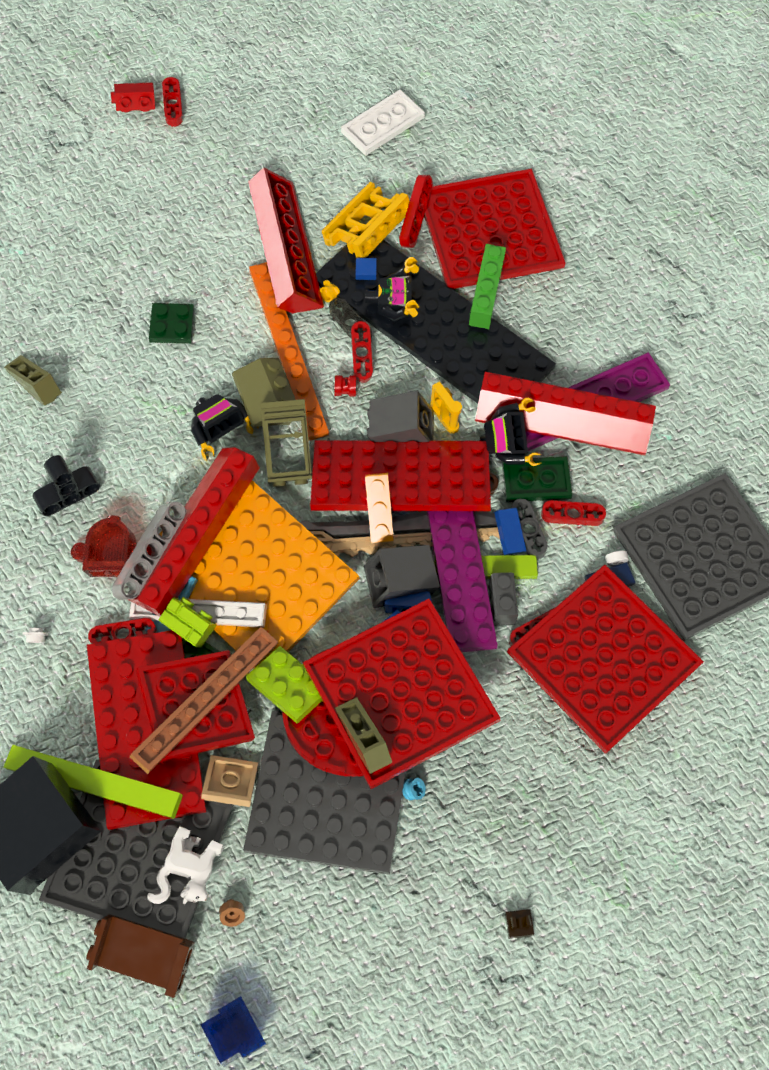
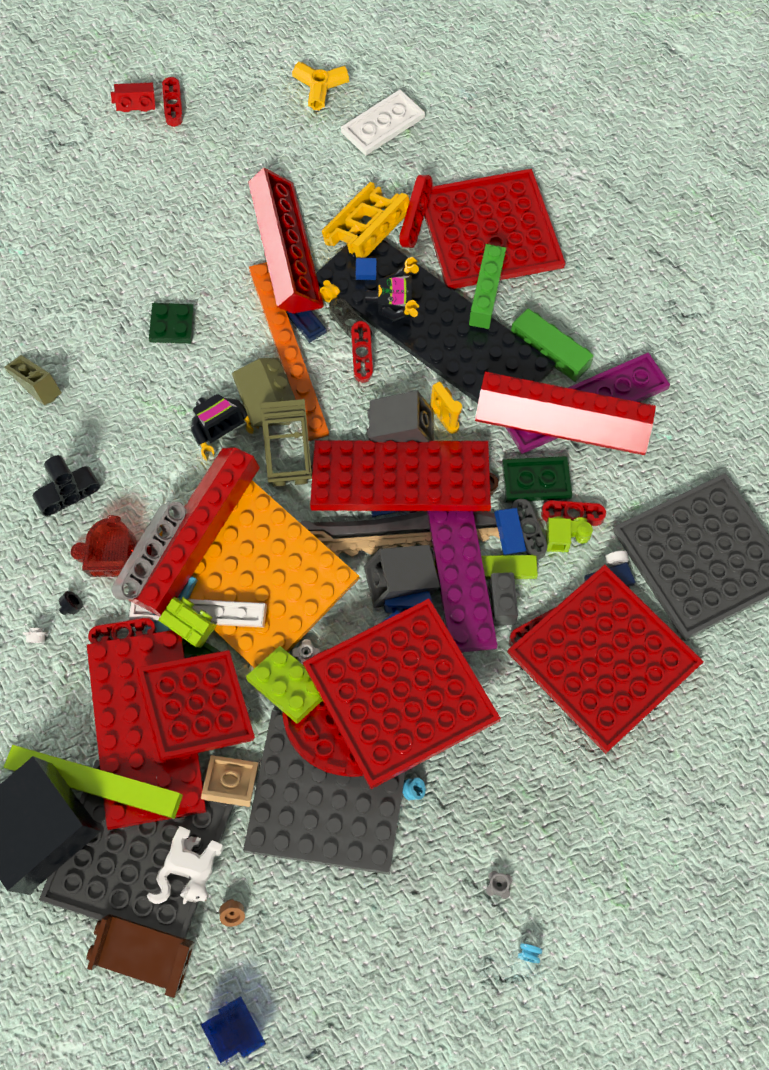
nougat plate [130,627,278,774] -> none
red wheel [334,375,356,397] -> none
olive slope [335,697,392,774] -> none
plate [365,473,394,543] -> none
black torso [480,398,541,466] -> none
dark brown tile [505,909,534,939] -> none
none -> black tile [59,591,83,615]
none -> dark blue tile [286,310,327,343]
none -> yellow piece [292,62,349,111]
none -> white plate [292,639,320,664]
none -> light grey plate [486,871,513,899]
none -> bright green brick [511,308,594,382]
none -> medium azure bush [518,944,543,963]
none -> lime brick [546,516,593,552]

